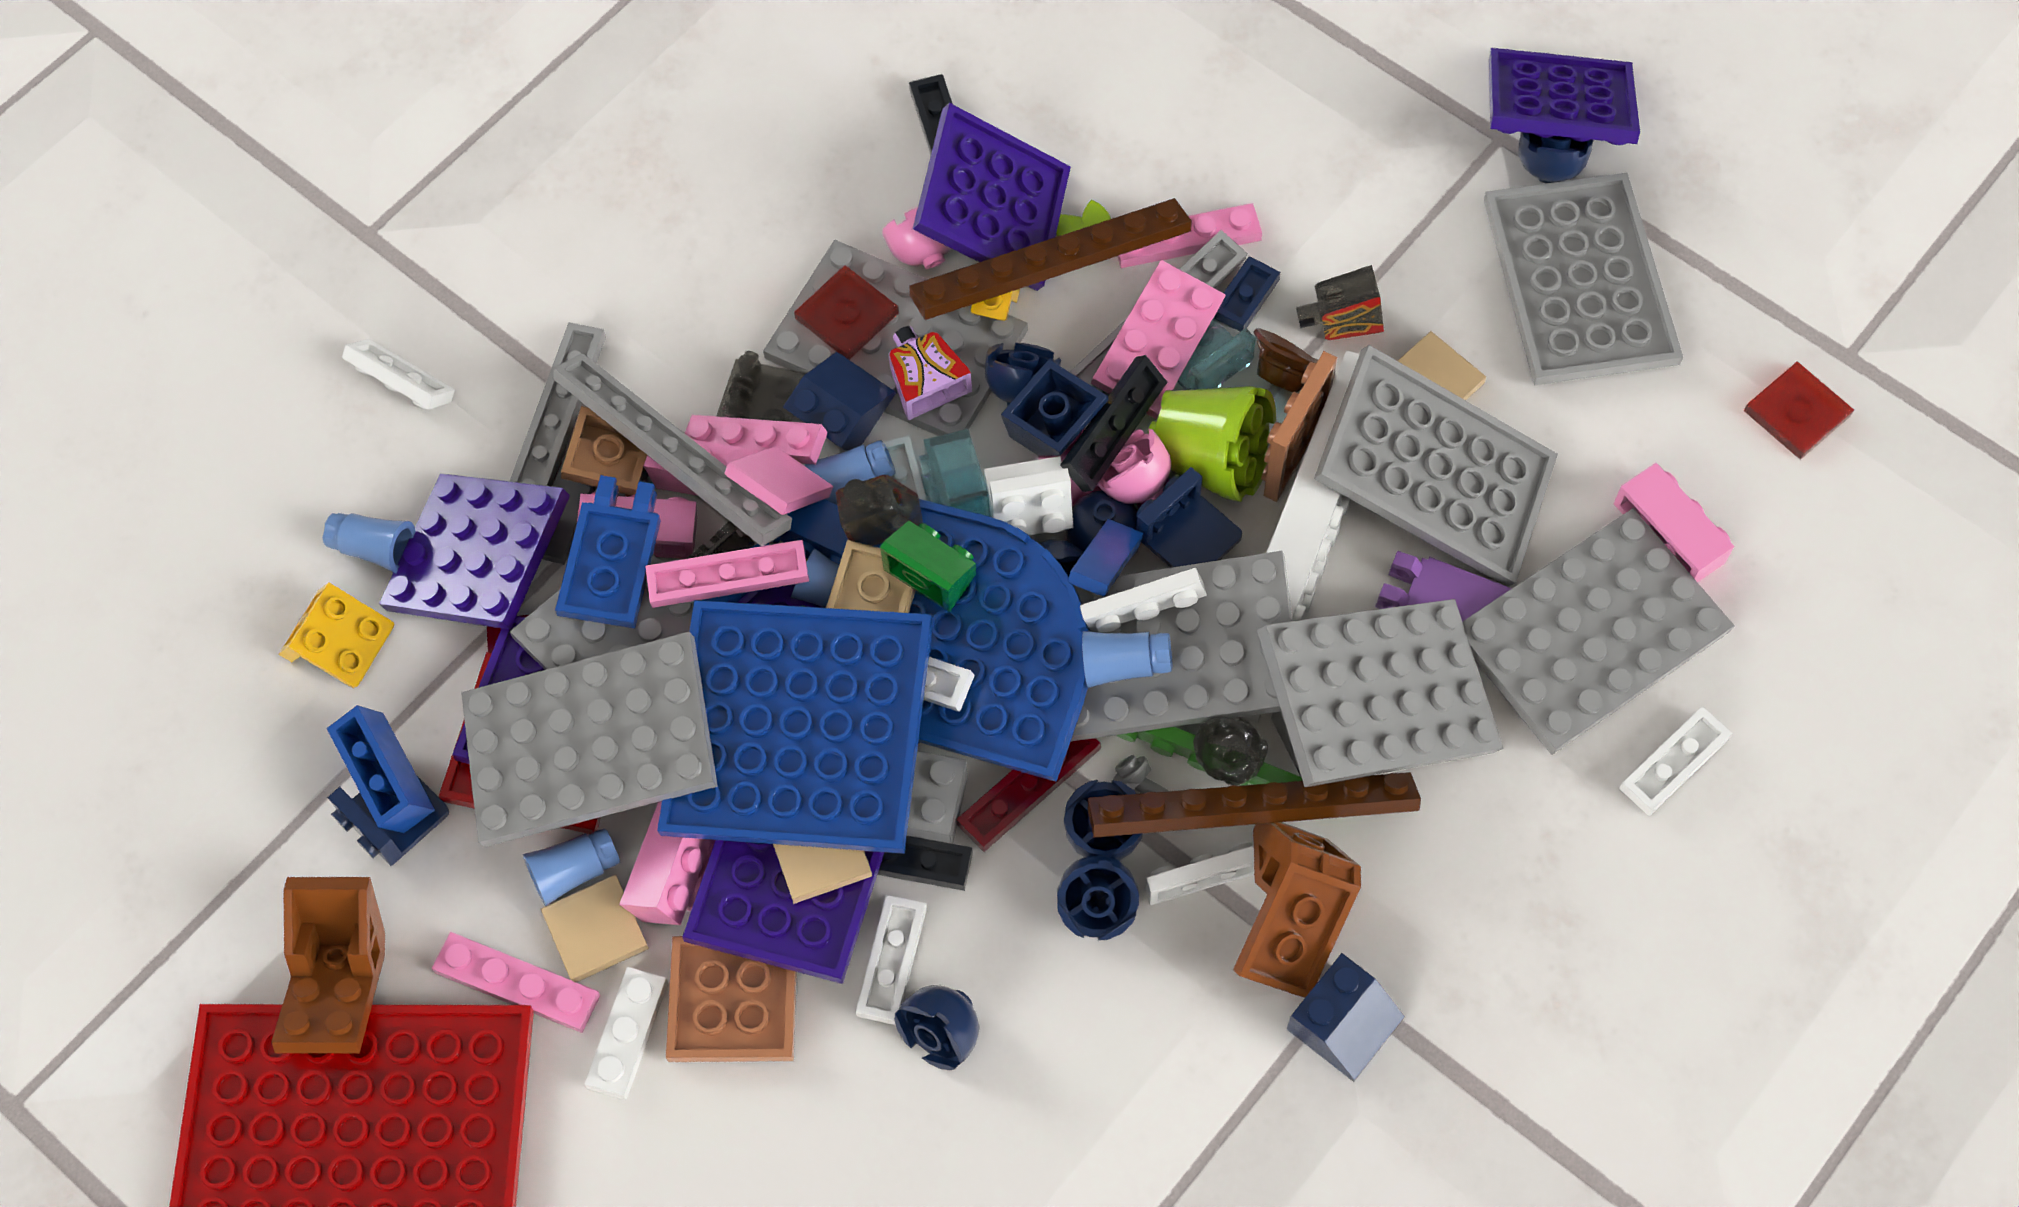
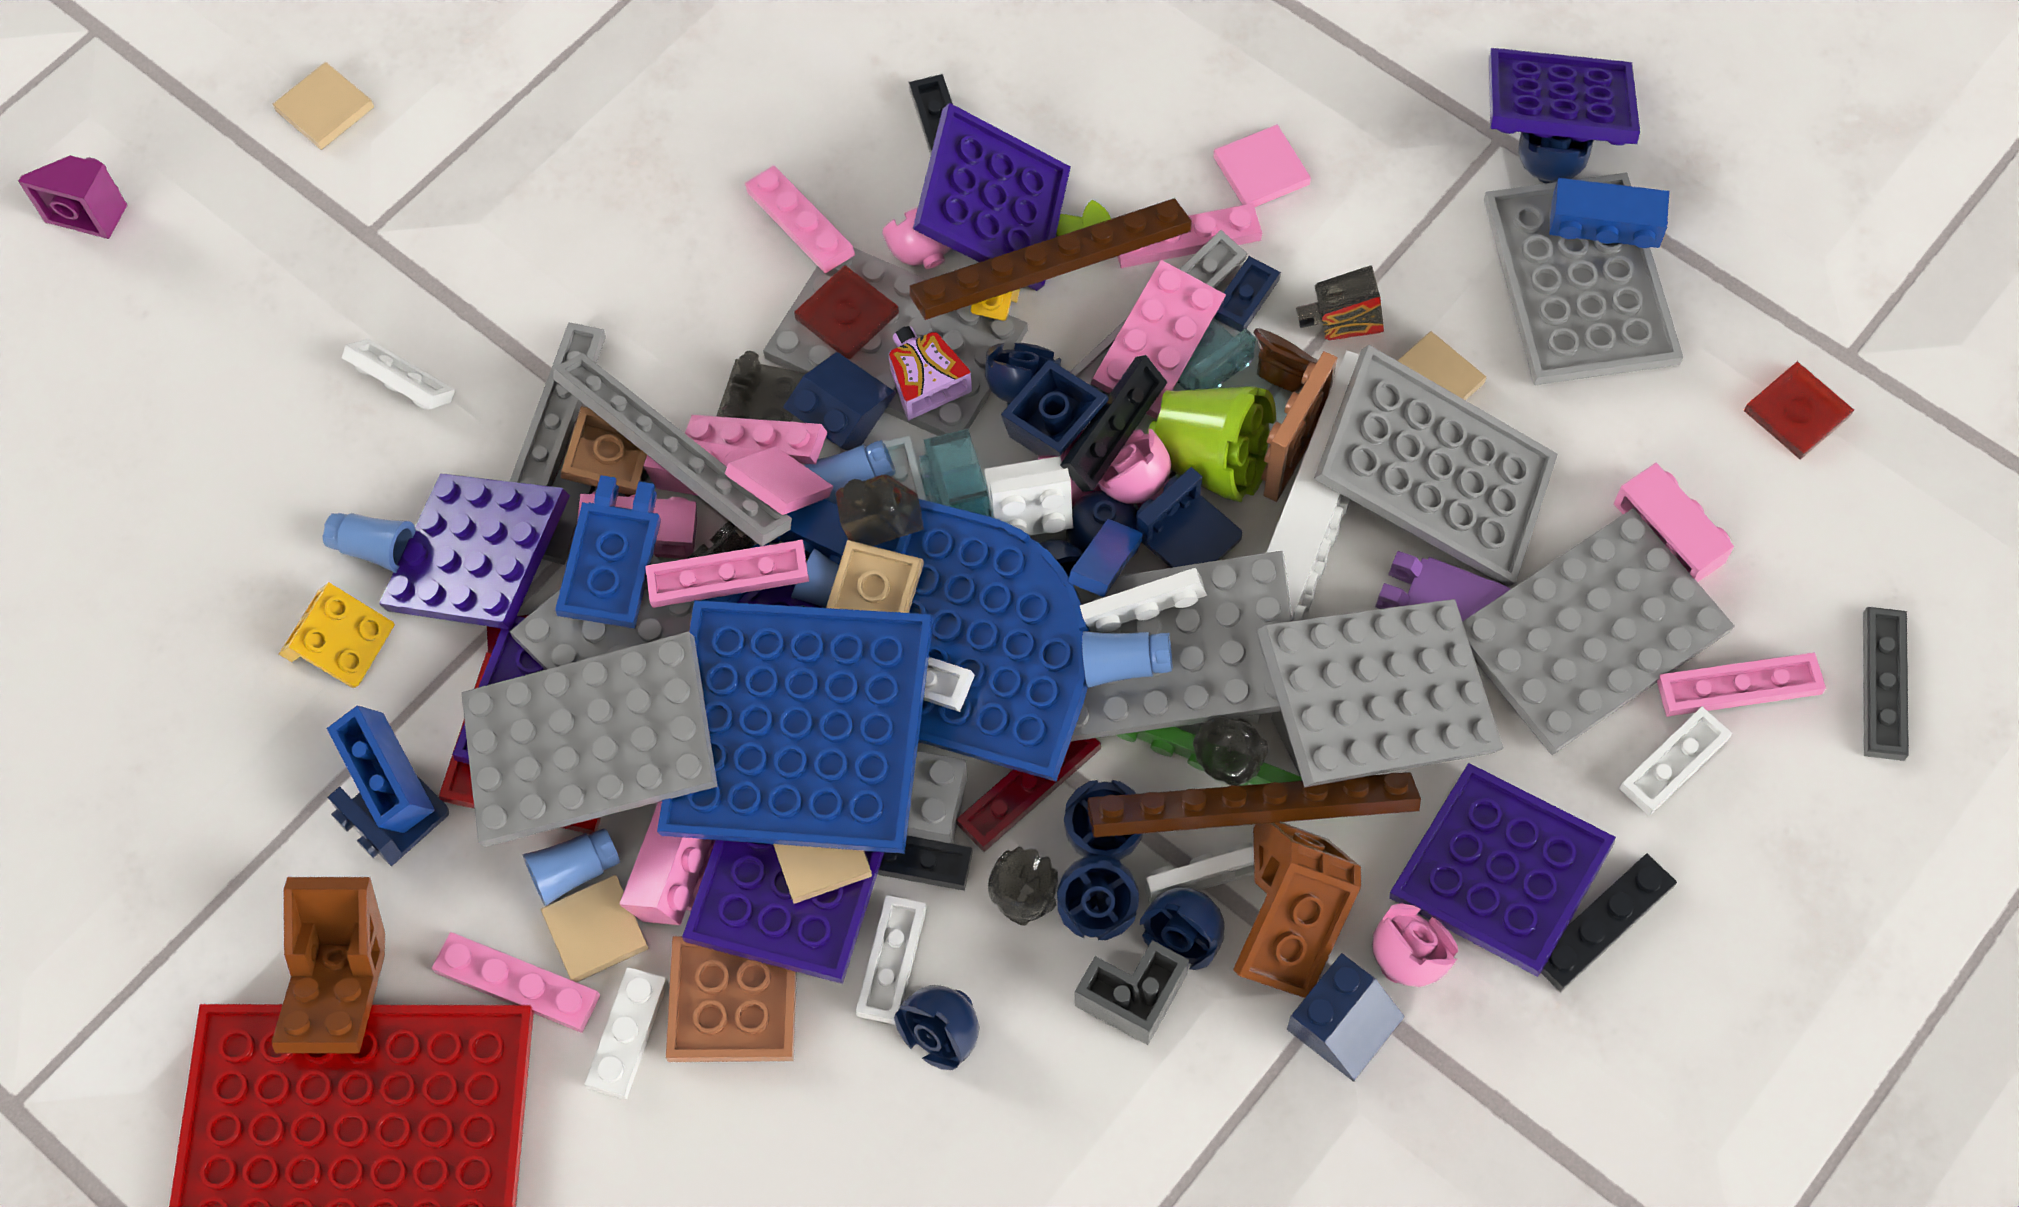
green slope [880,521,976,612] -> none
light grey plate [1113,755,1168,793] -> none
none -> magenta slope [18,155,127,239]
none -> tan tile [273,62,374,150]
none -> bright pink plate [745,166,855,274]
none -> clear smoke hair [988,846,1058,926]
none -> dark grey brick [1075,940,1189,1045]
none -> dark blue cylinder [1140,887,1225,970]
none -> bright pink tile [1214,124,1311,207]
none -> bright pink cylinder [1372,903,1458,987]
none -> dark purple plate [1390,763,1616,977]
none -> black plate [1541,853,1677,992]
none -> blue brick [1549,178,1669,248]
none -> bright pink plate [1657,652,1826,717]
none -> dark grey tile [1863,607,1909,761]

